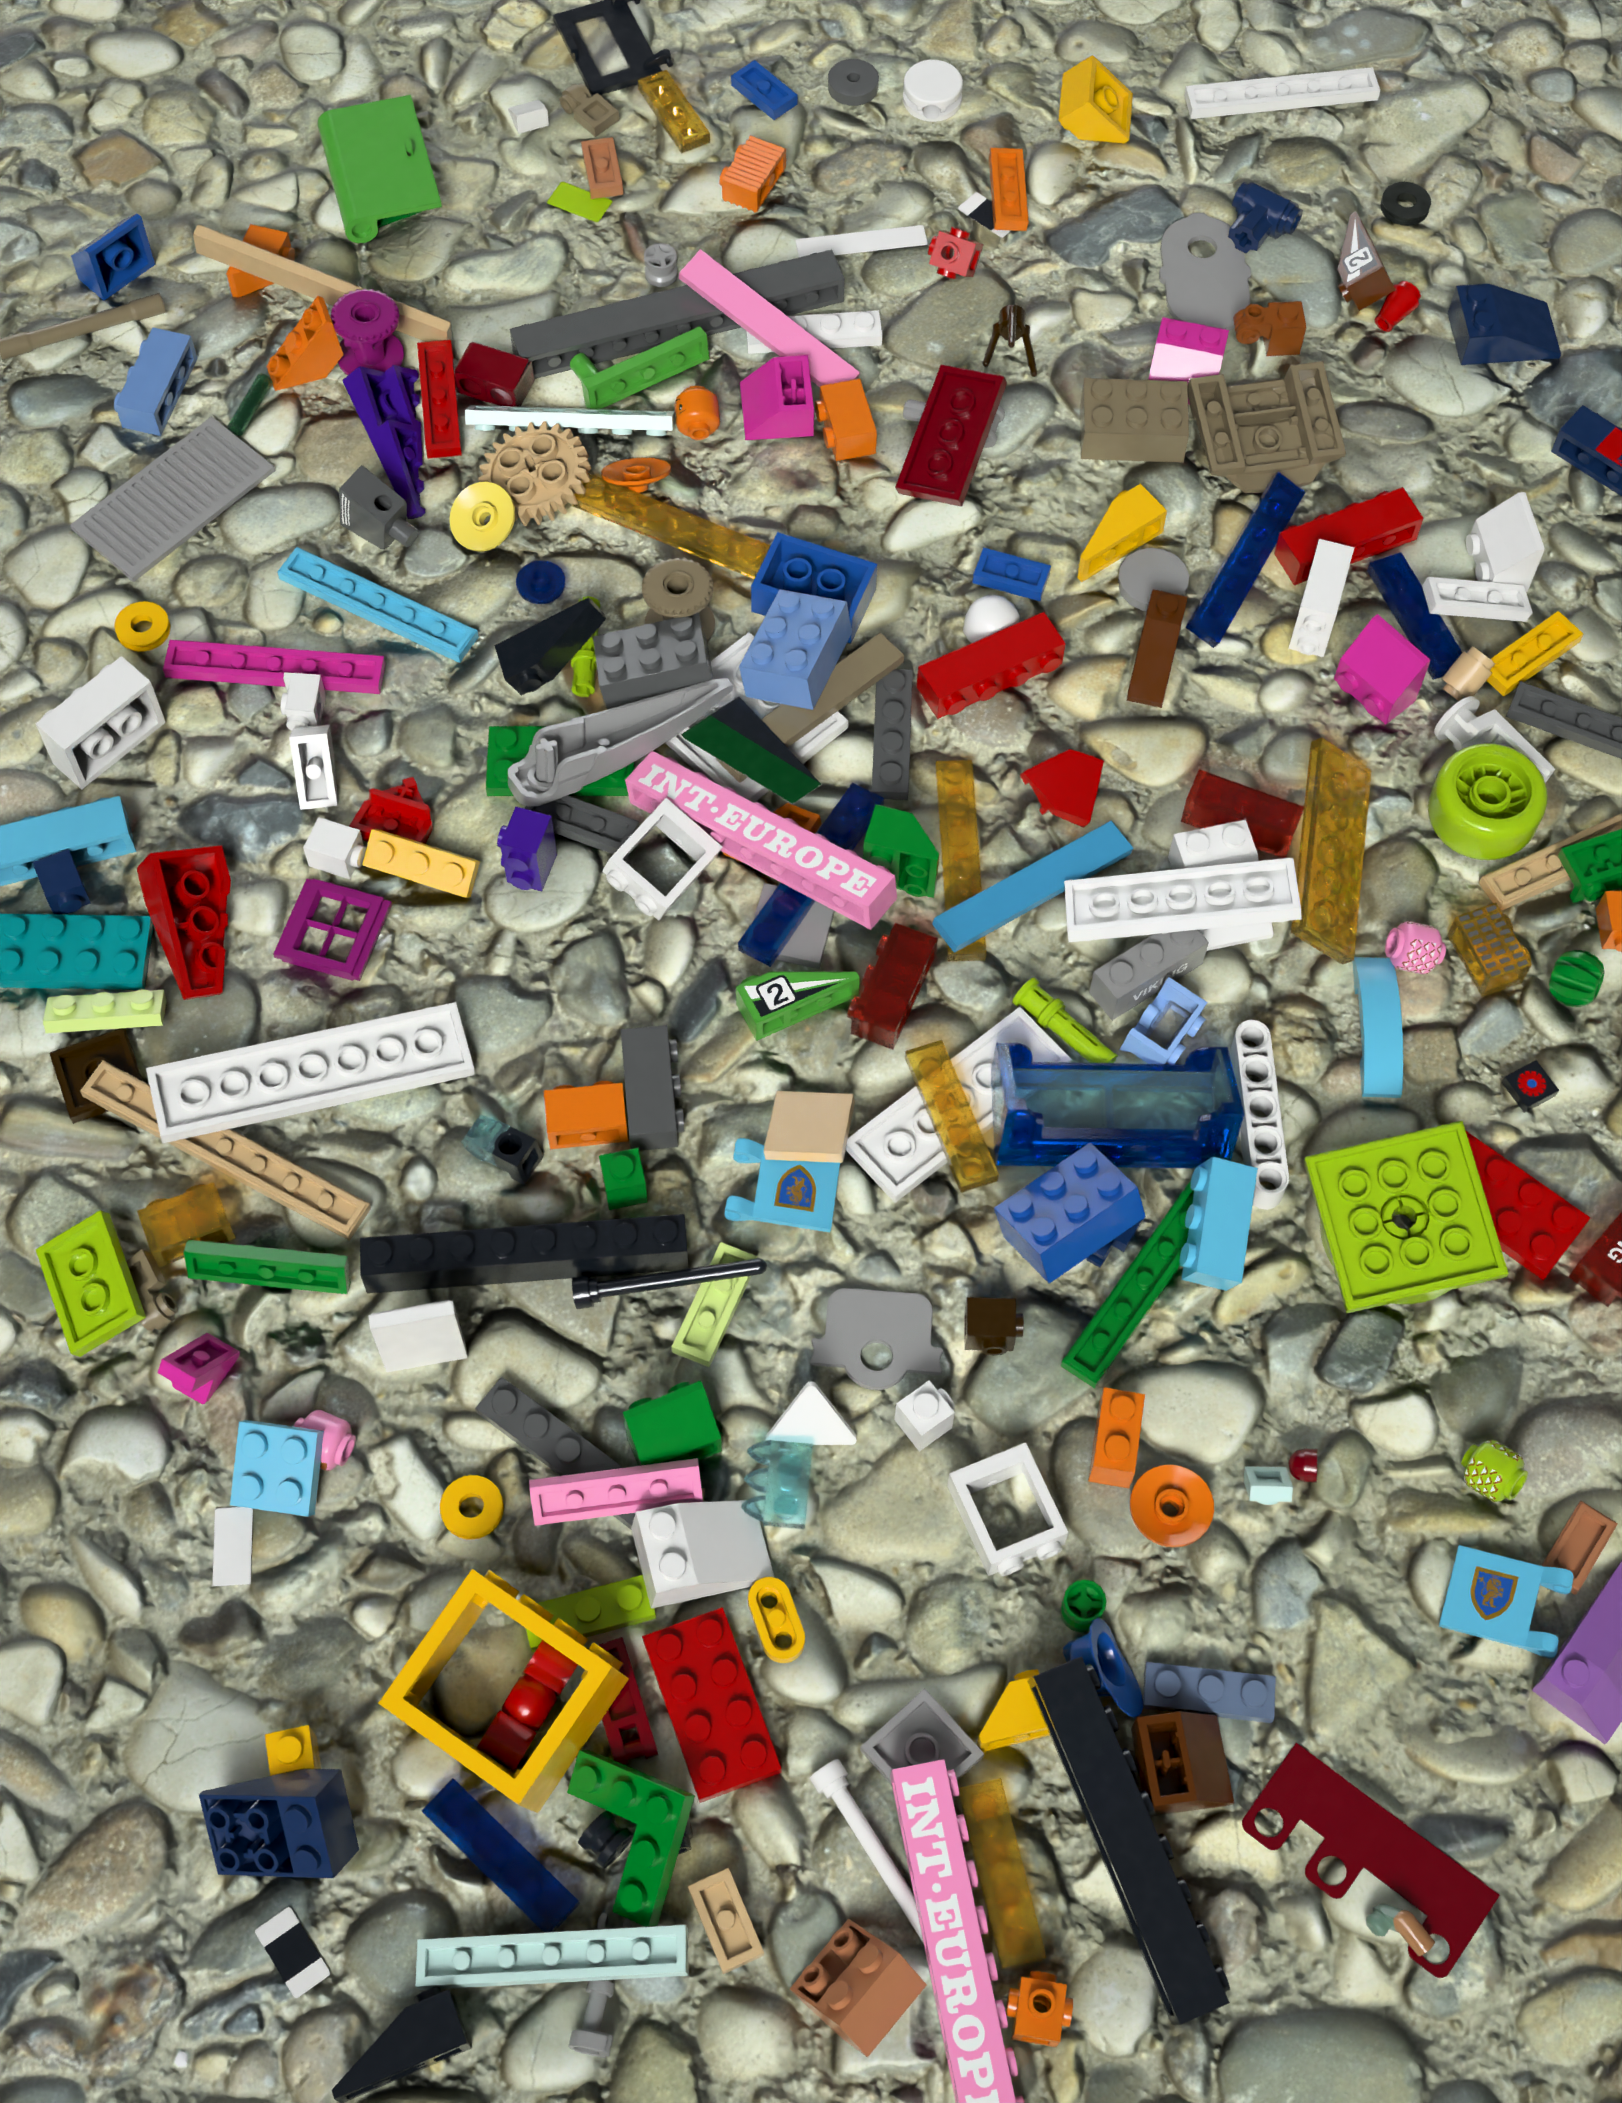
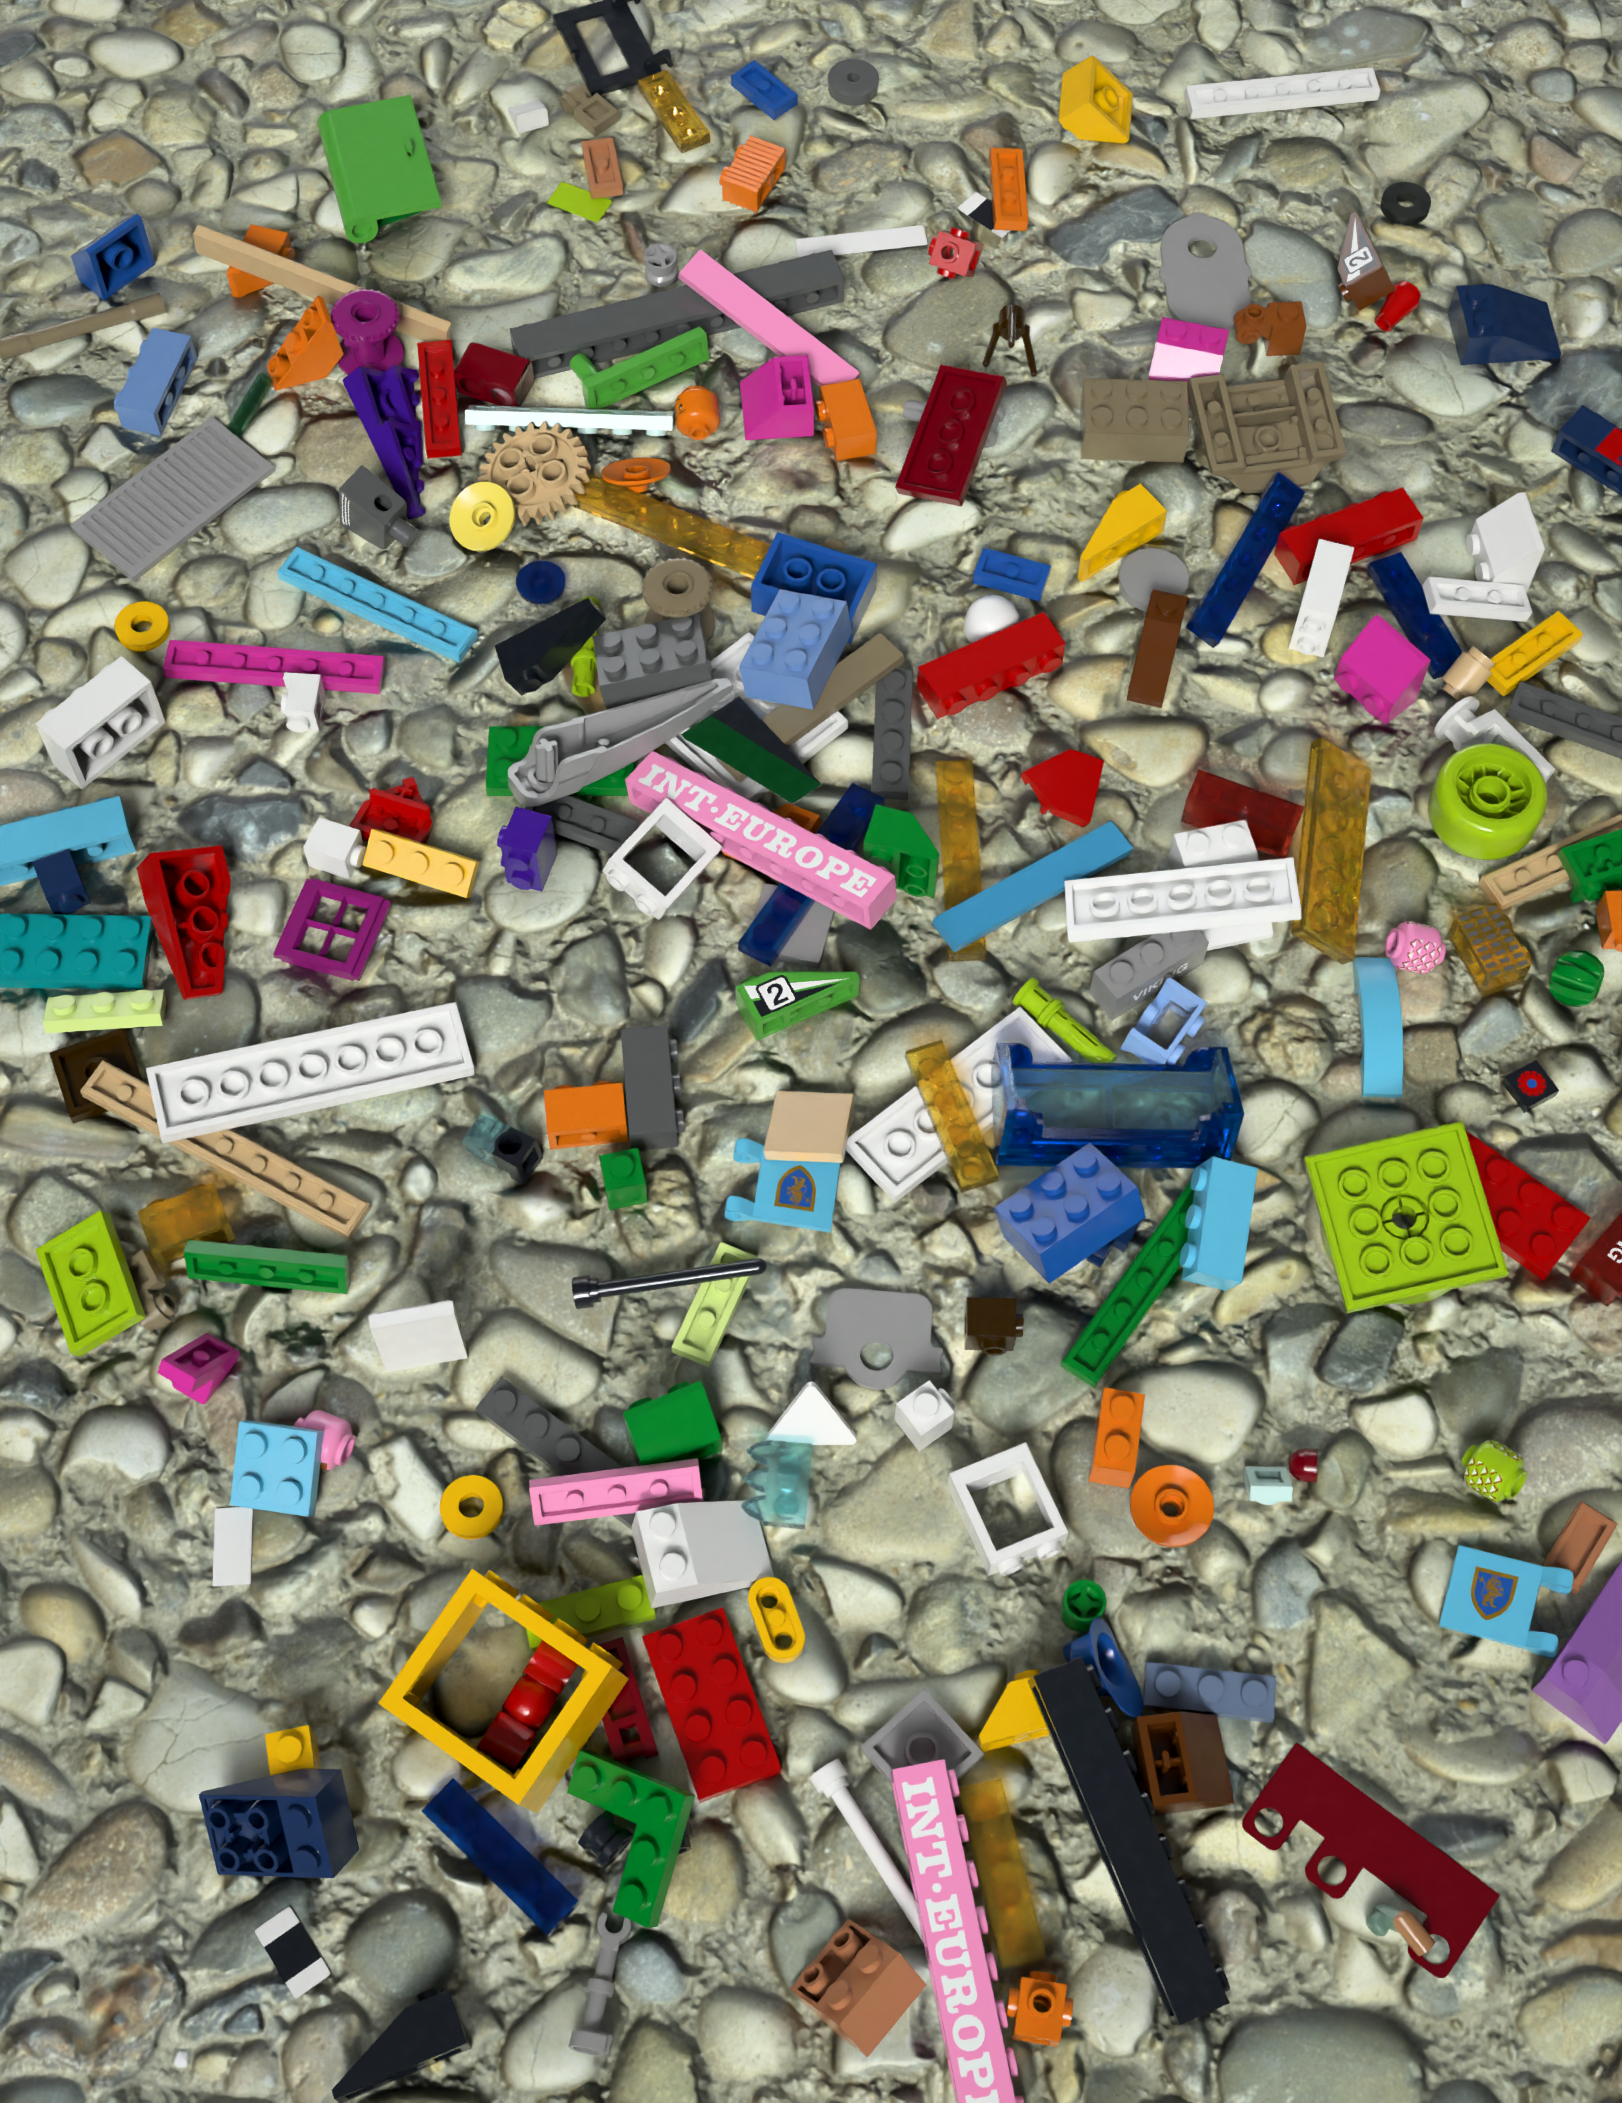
white slope [289,725,338,810] -> none
black brick [360,1214,689,1294] -> none
light aqua plate [415,1925,689,1990] -> none
tan plate [687,1868,764,1974] -> none
white plate [746,310,882,354] -> none
clear red brick [847,923,938,1050] -> none
white head [903,60,963,122] -> none
dark blue piece [1228,182,1303,254] -> none
white beam [1230,1019,1289,1210] -> none

